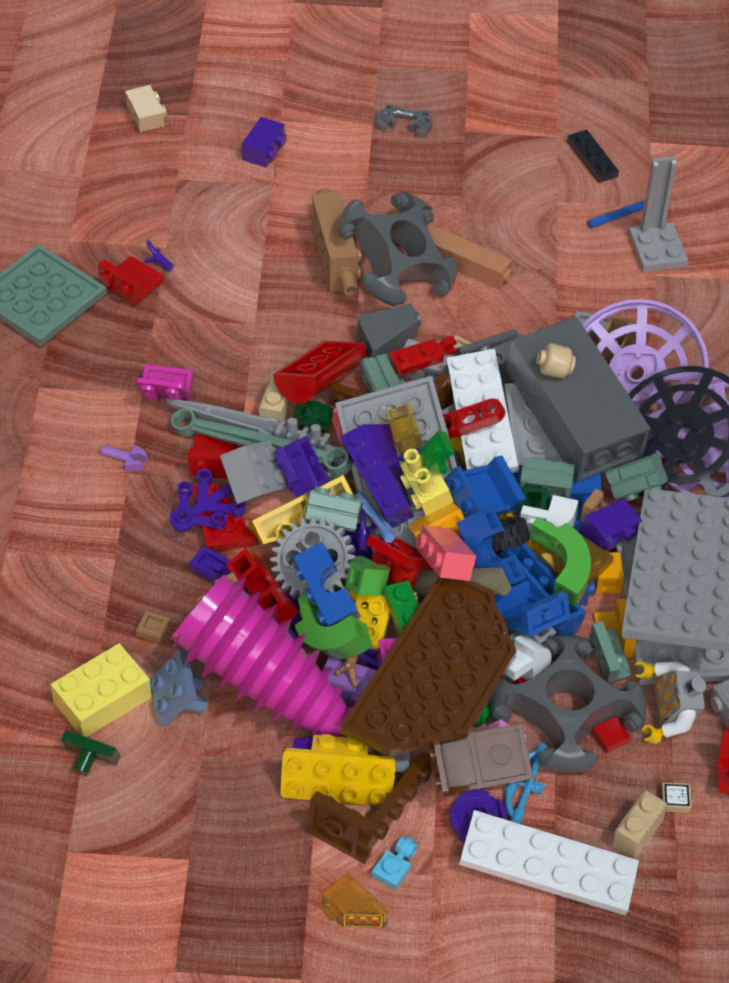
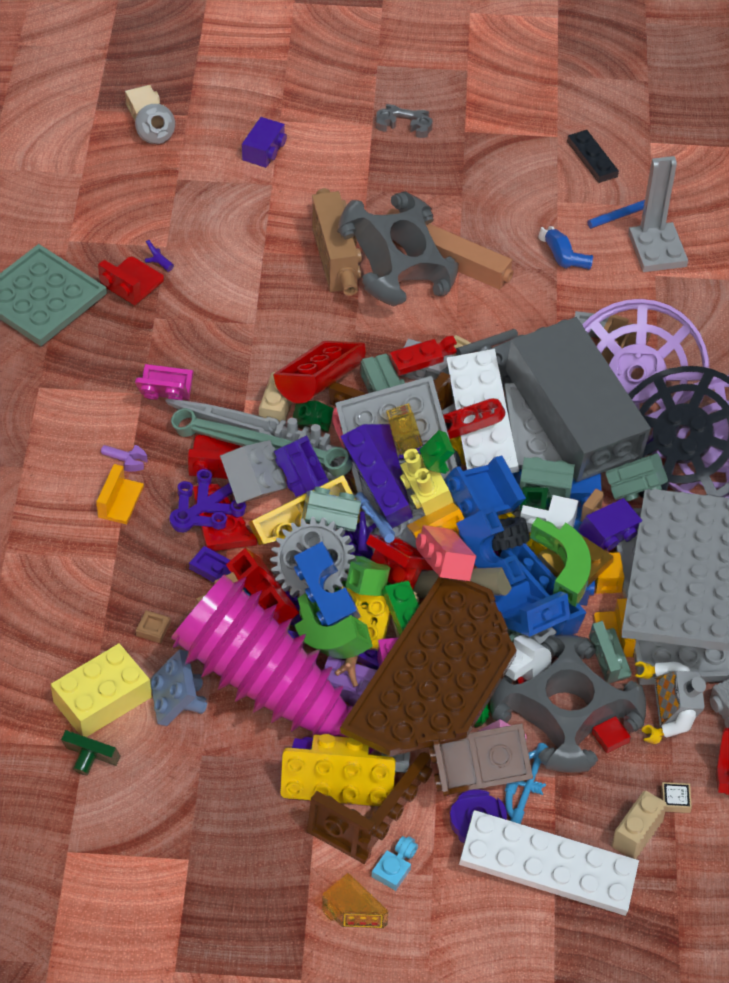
dark grey slope [357,304,421,358] -> none
tan head [536,343,576,379] -> none
none -> light orange panel [96,464,144,525]
none -> light grey piece [135,104,175,144]
none -> blue arm [538,226,593,270]

